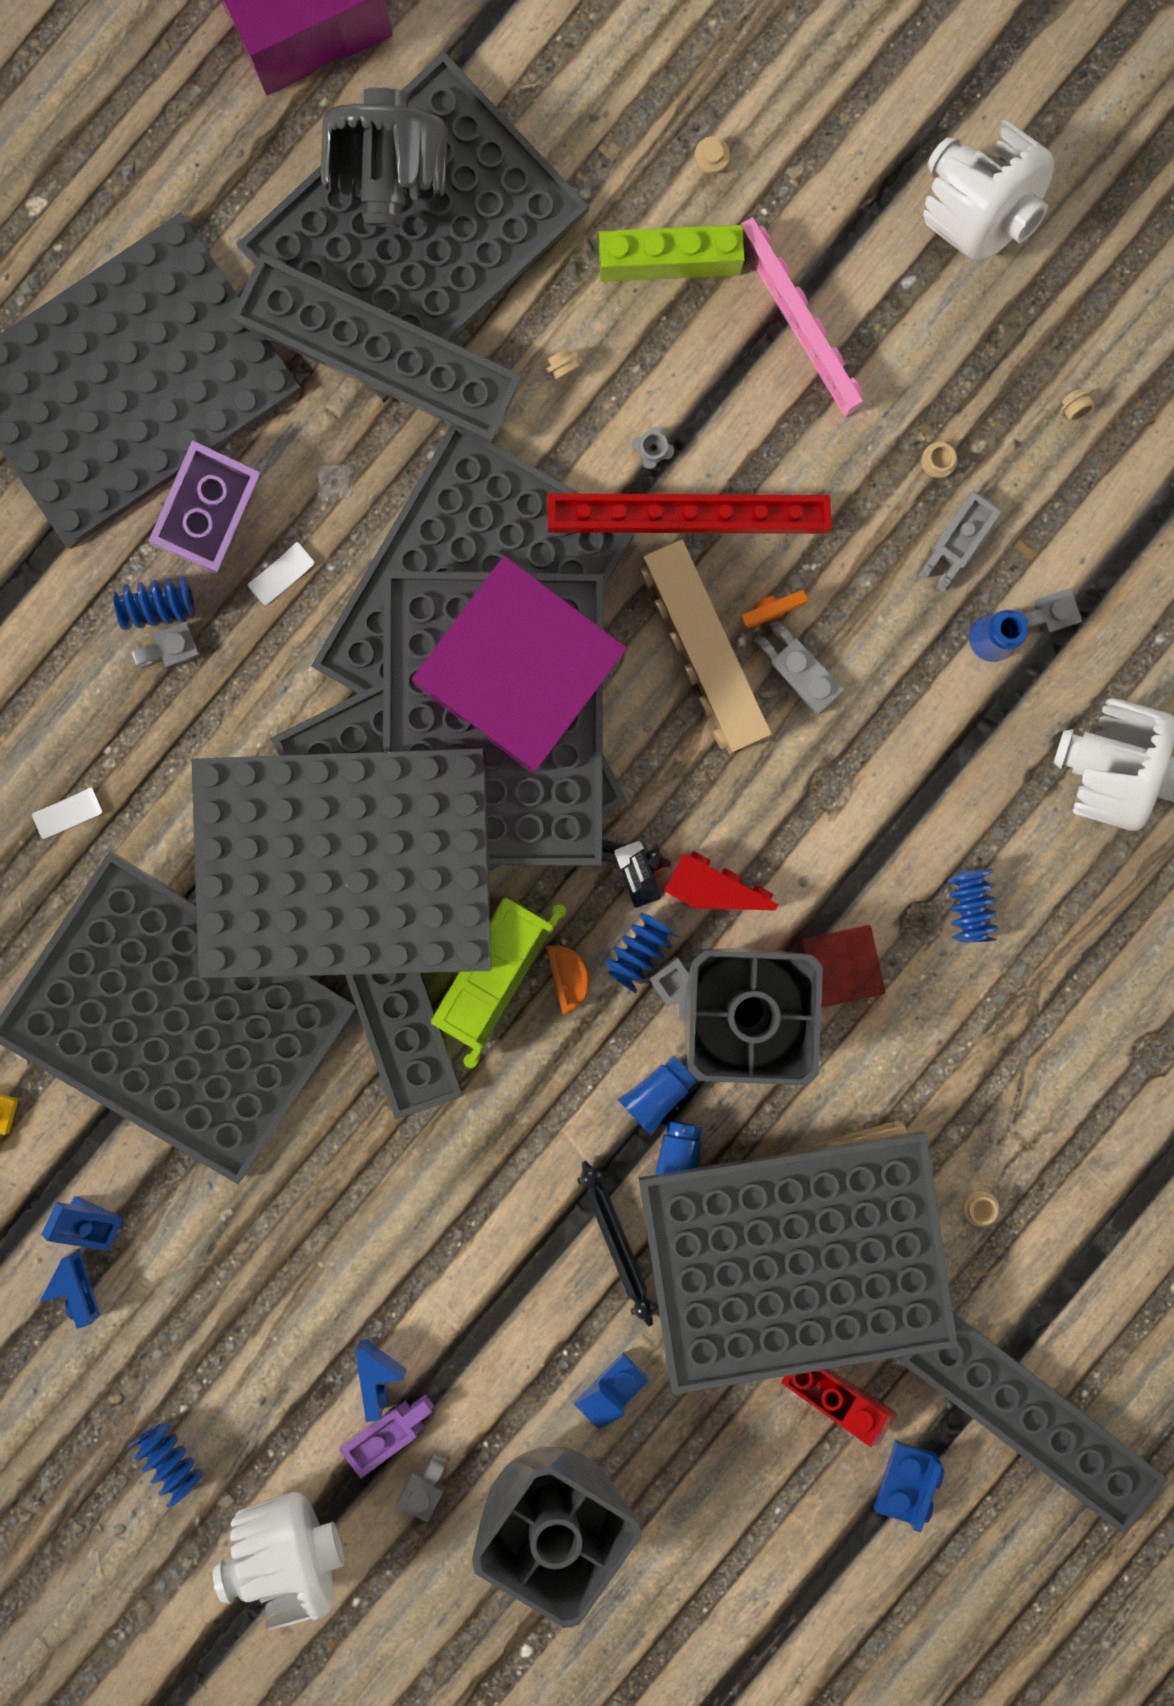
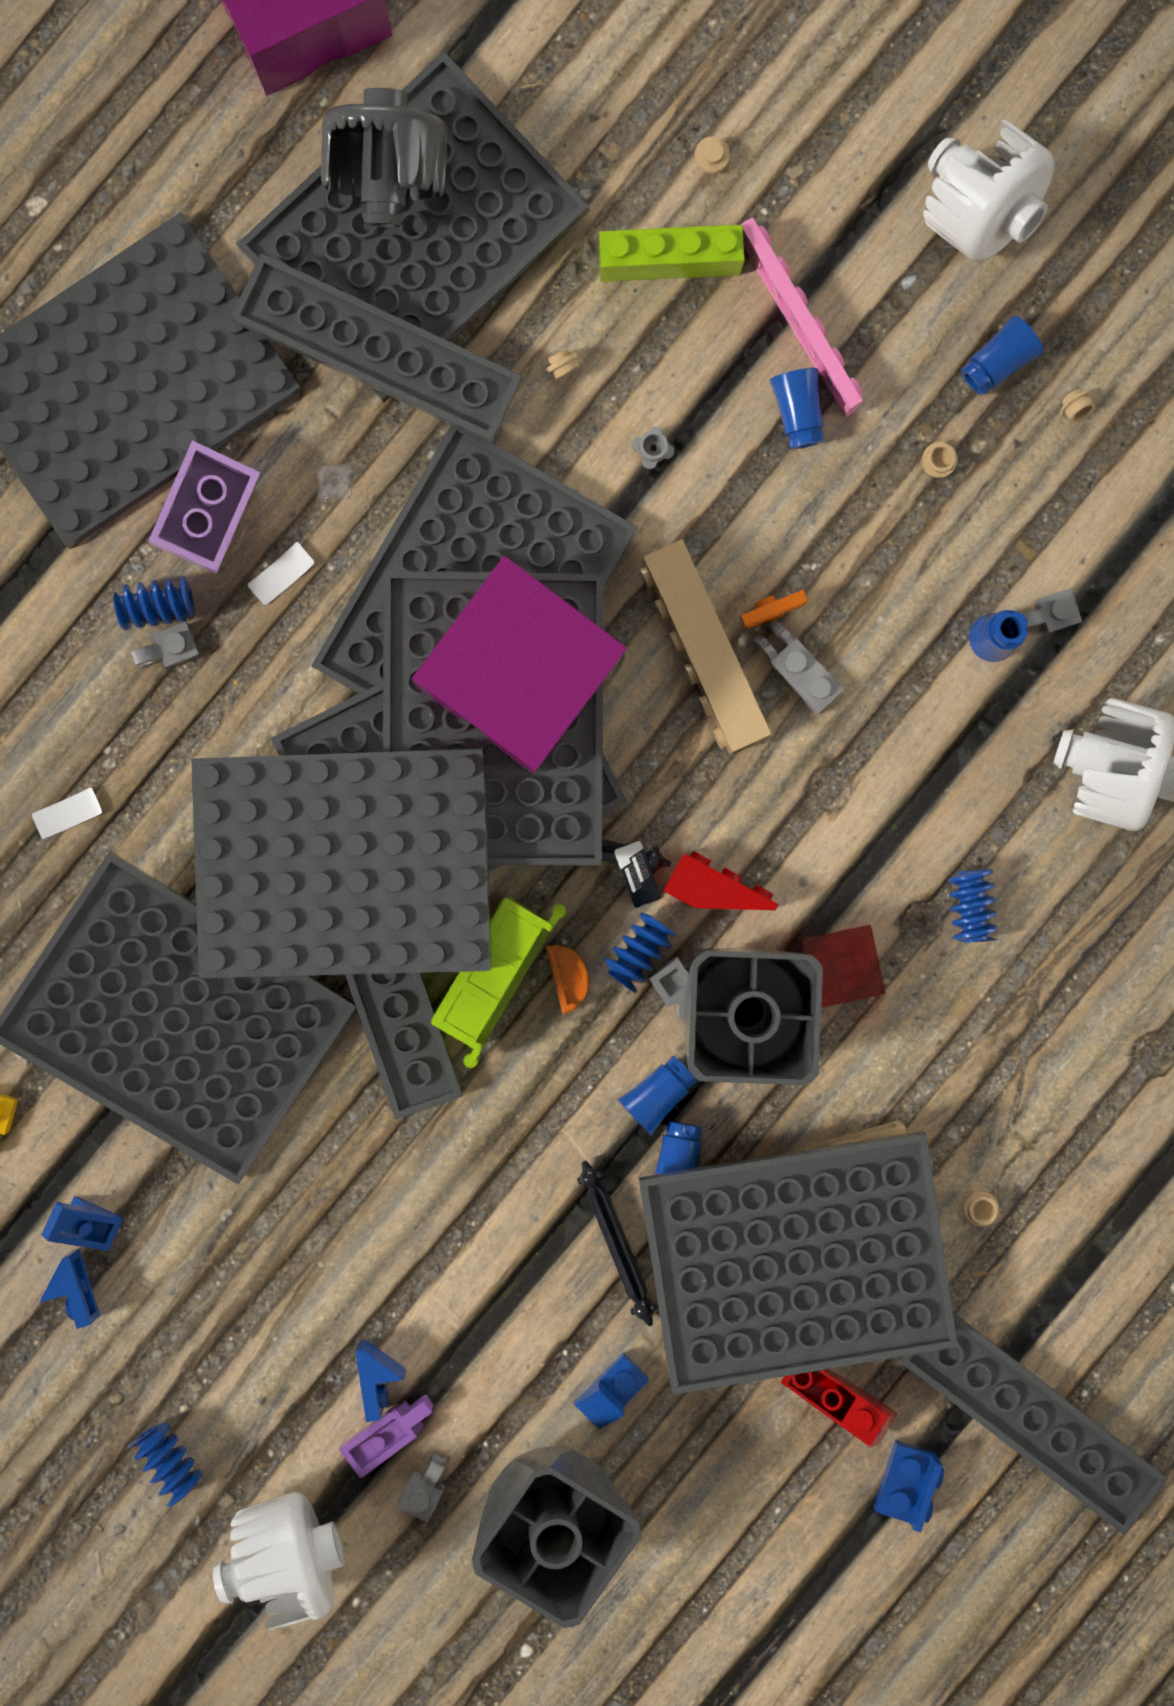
red plate [546,493,832,534] -> none
light grey hinge [918,491,1002,592] -> none
none -> blue plant [769,368,824,450]
none -> blue plant [961,315,1044,396]

